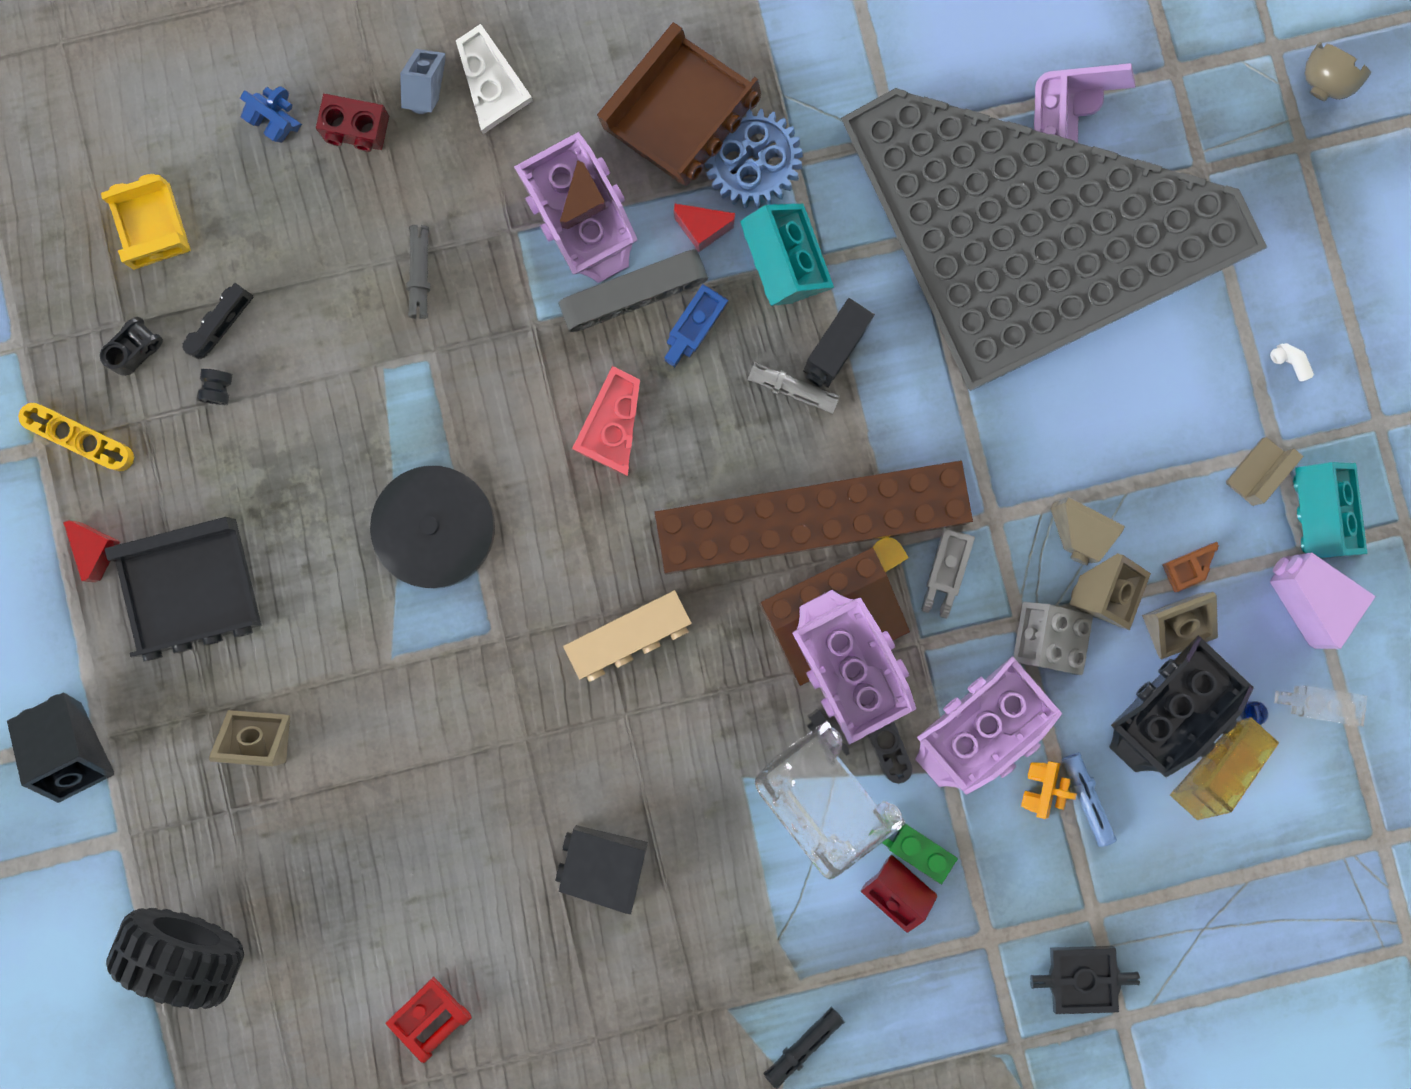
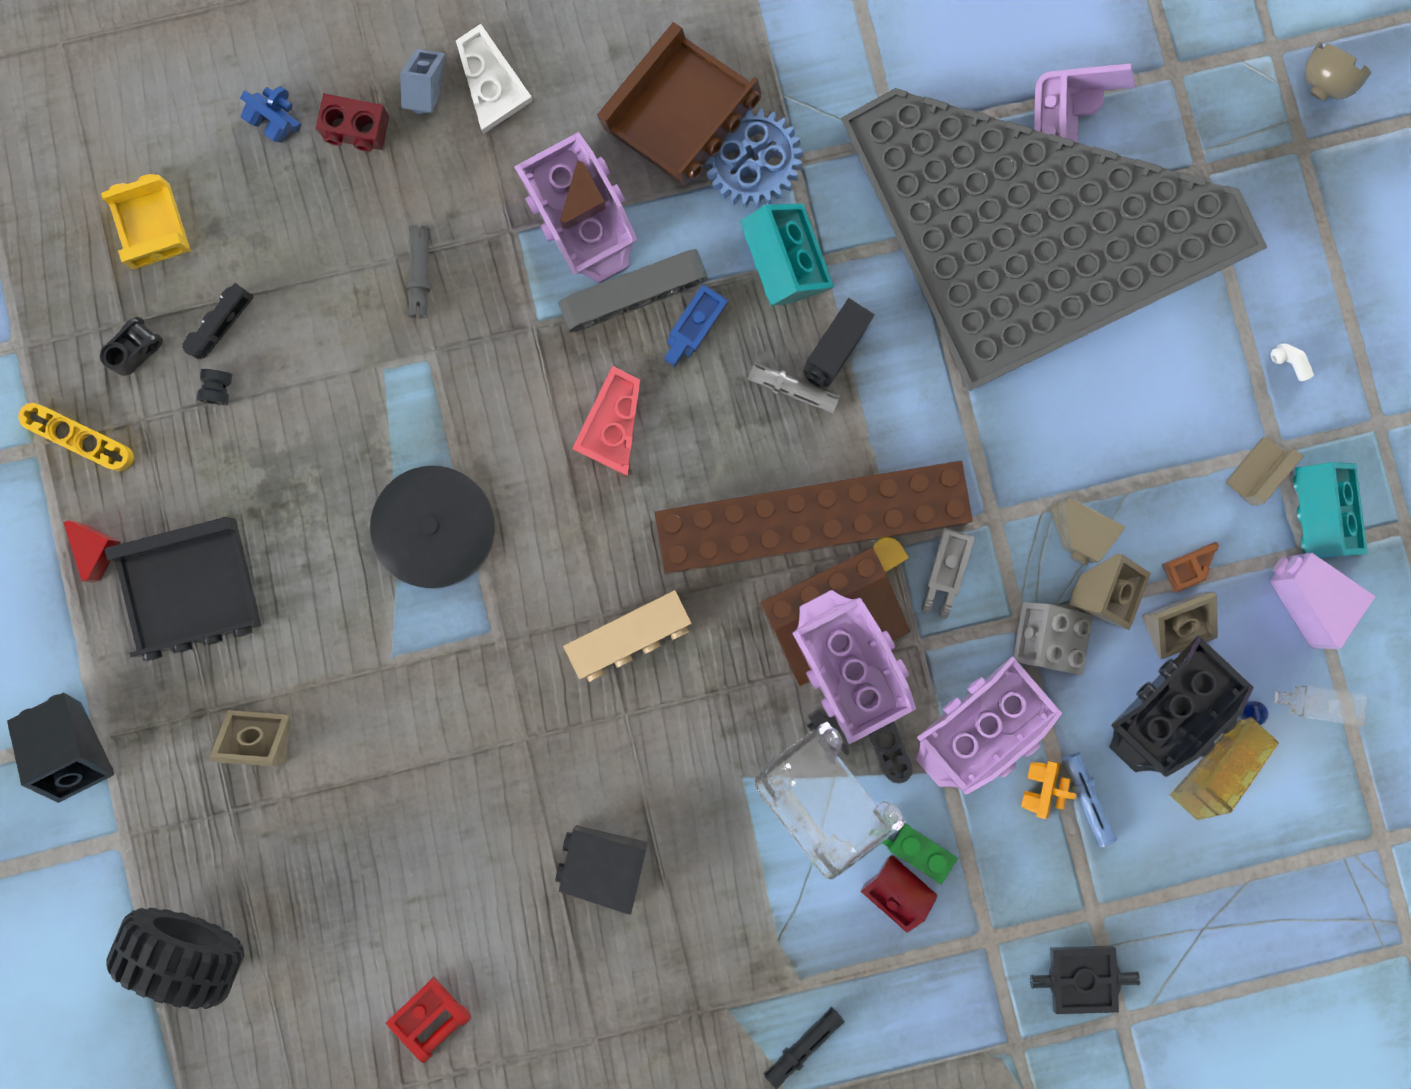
red slope [674,203,735,252] -> none

